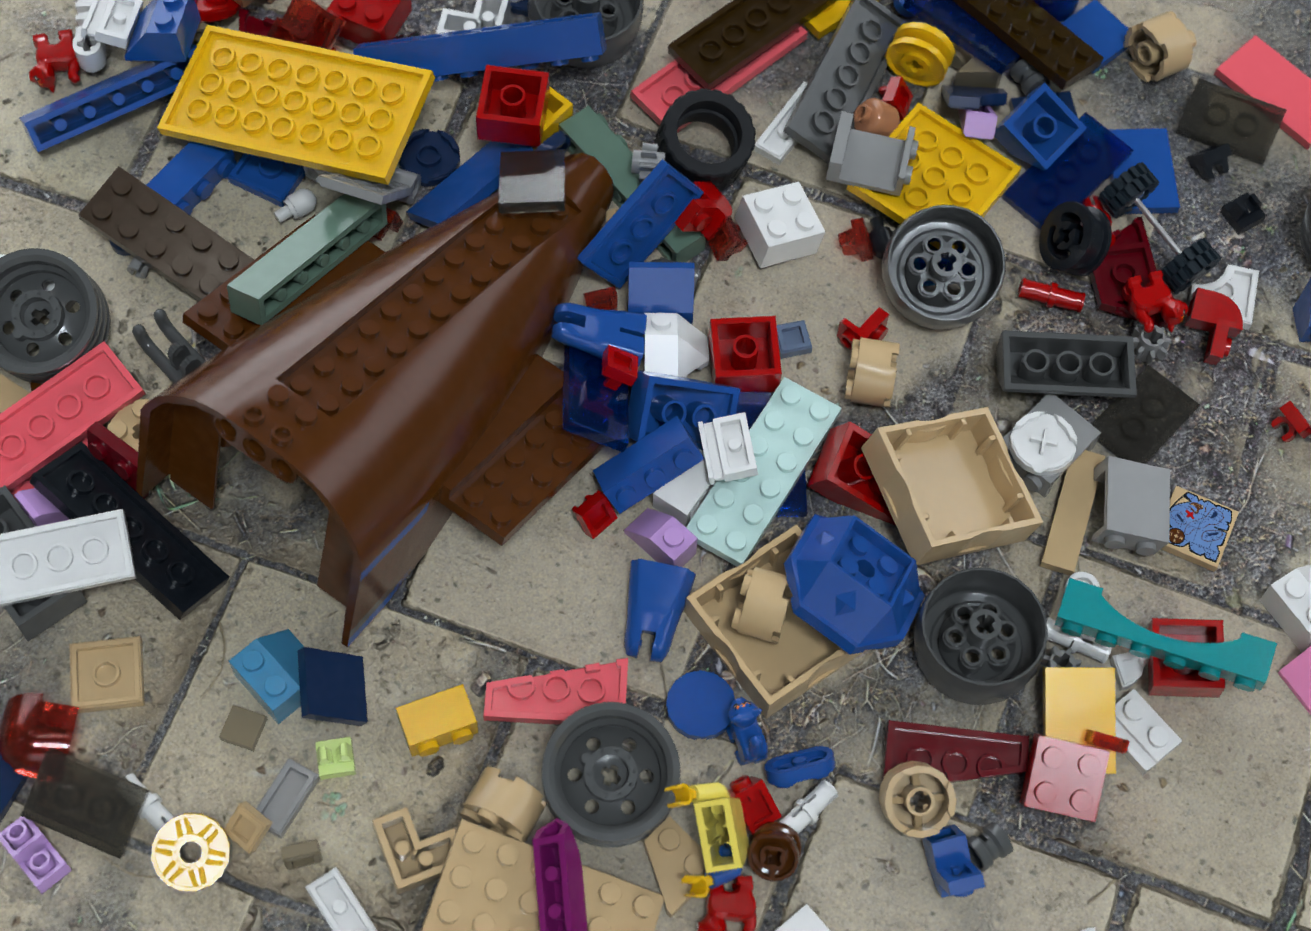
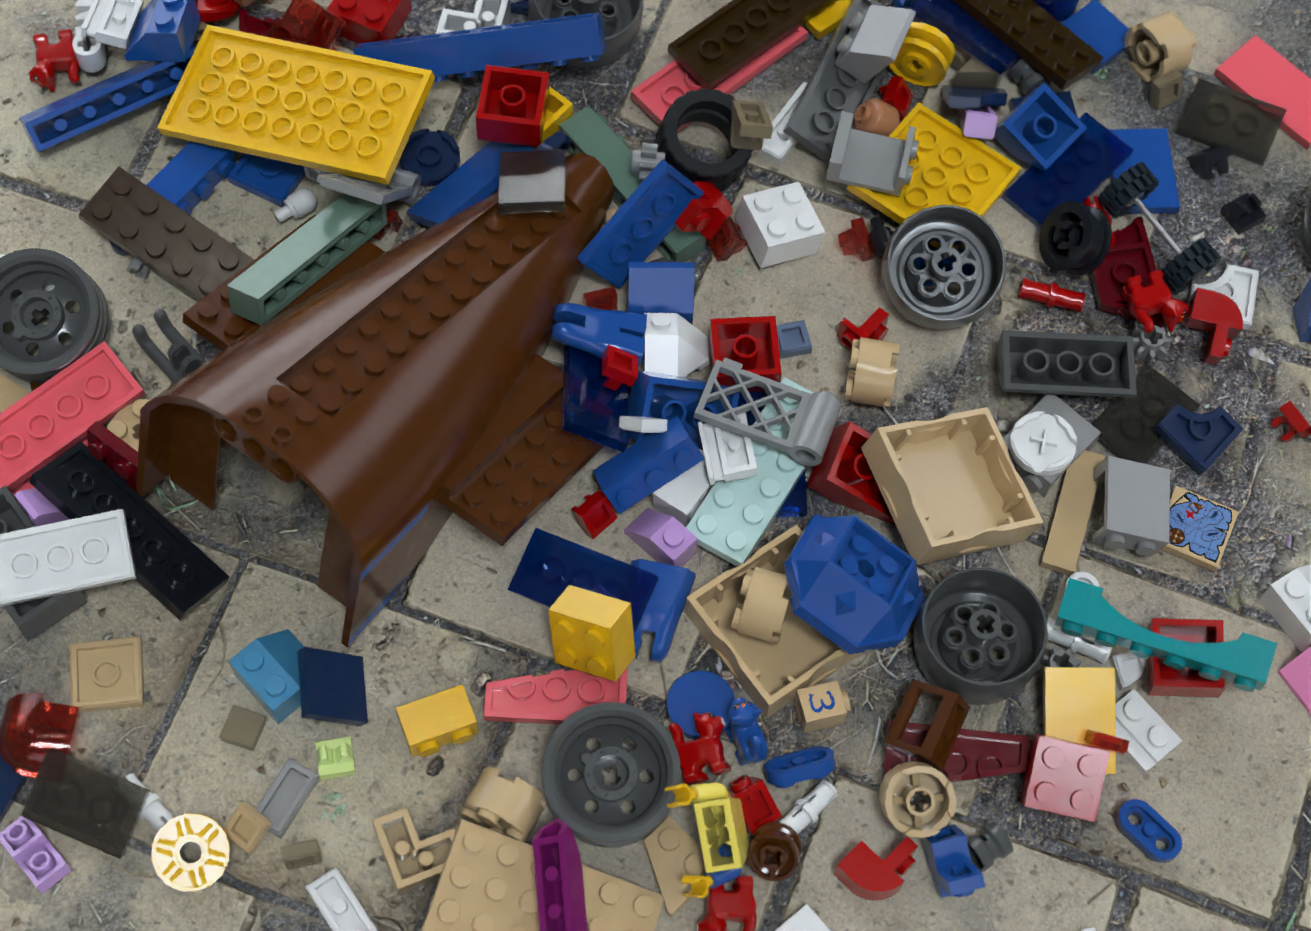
none -> clear blue tile [507,528,659,634]
none -> yellow brick [548,585,636,682]
none -> white tile [619,416,668,433]
none -> red animal [669,712,732,785]
none -> light grey piece [693,357,841,466]
none -> dark tan slope [731,100,773,150]
none -> tan brick [794,680,850,733]
none -> red brick [833,836,918,901]
none -> light grey slope [835,5,916,84]
none -> reddish brown tile [884,679,970,770]
none -> blue plate [1116,799,1182,863]
none -> dark tan tile [1149,70,1183,110]
none -> dark blue tile [1153,404,1243,475]

